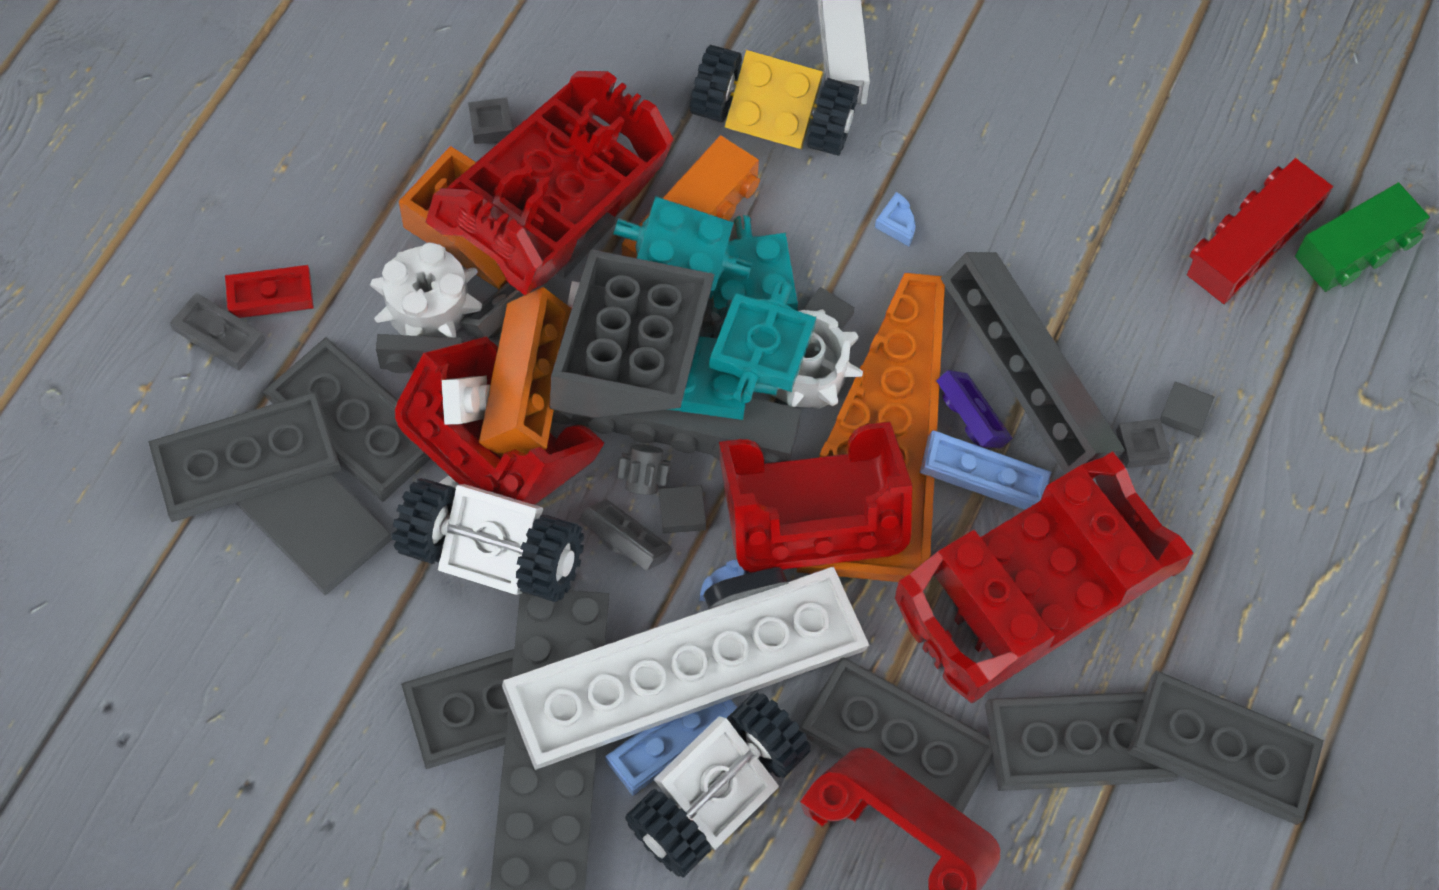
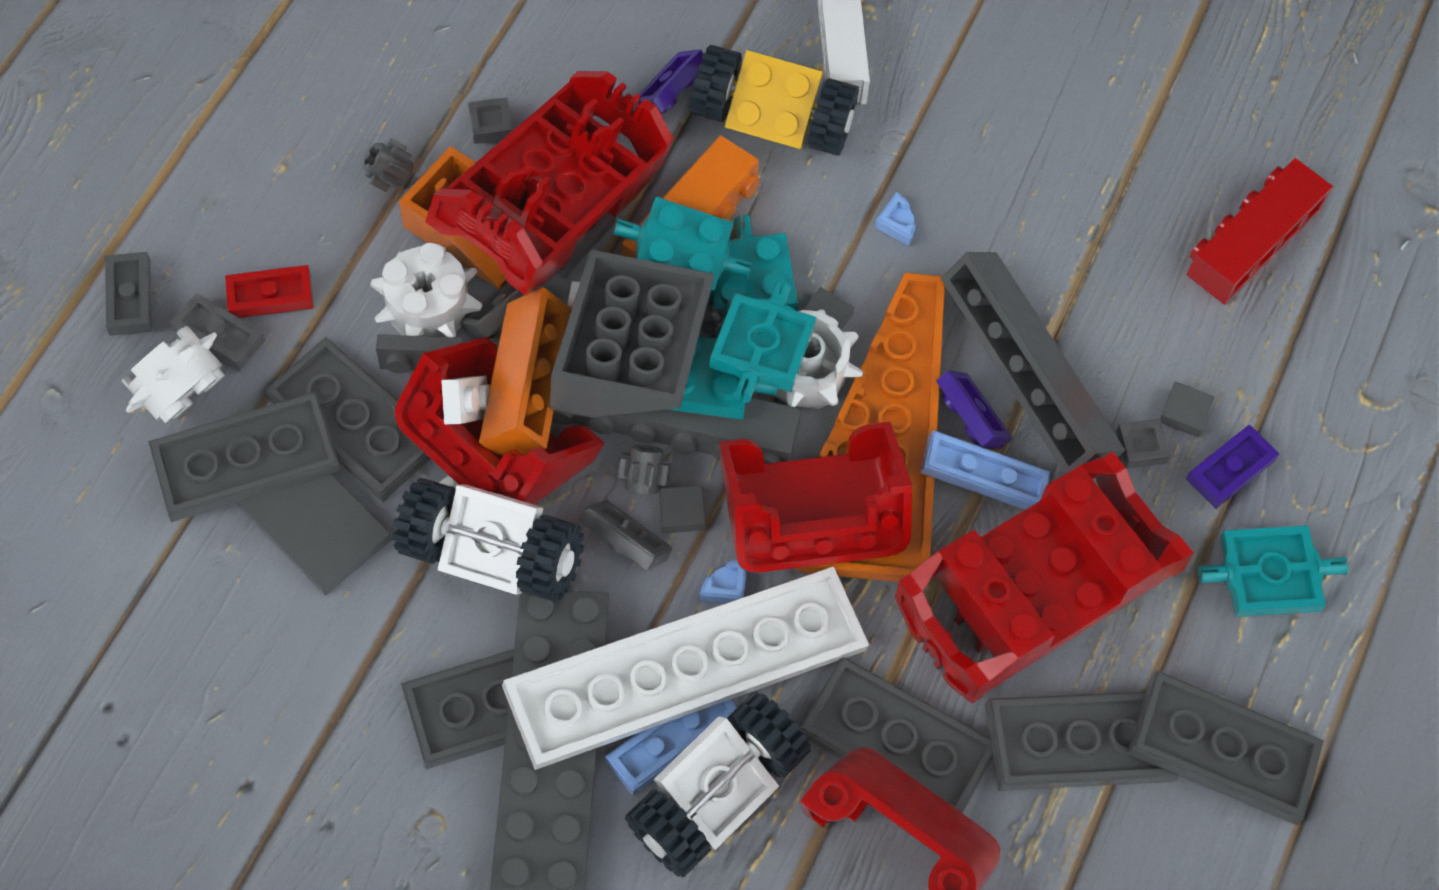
black tile [703,567,789,609] -> none
green brick [1295,182,1430,292] -> none
none -> dark grey plate [105,252,152,336]
none -> white brick [122,326,225,423]
none -> dark grey gear [363,138,414,192]
none -> dark purple plate [636,49,704,114]
none -> dark purple plate [1186,424,1279,509]
none -> teal plate [1197,525,1349,617]

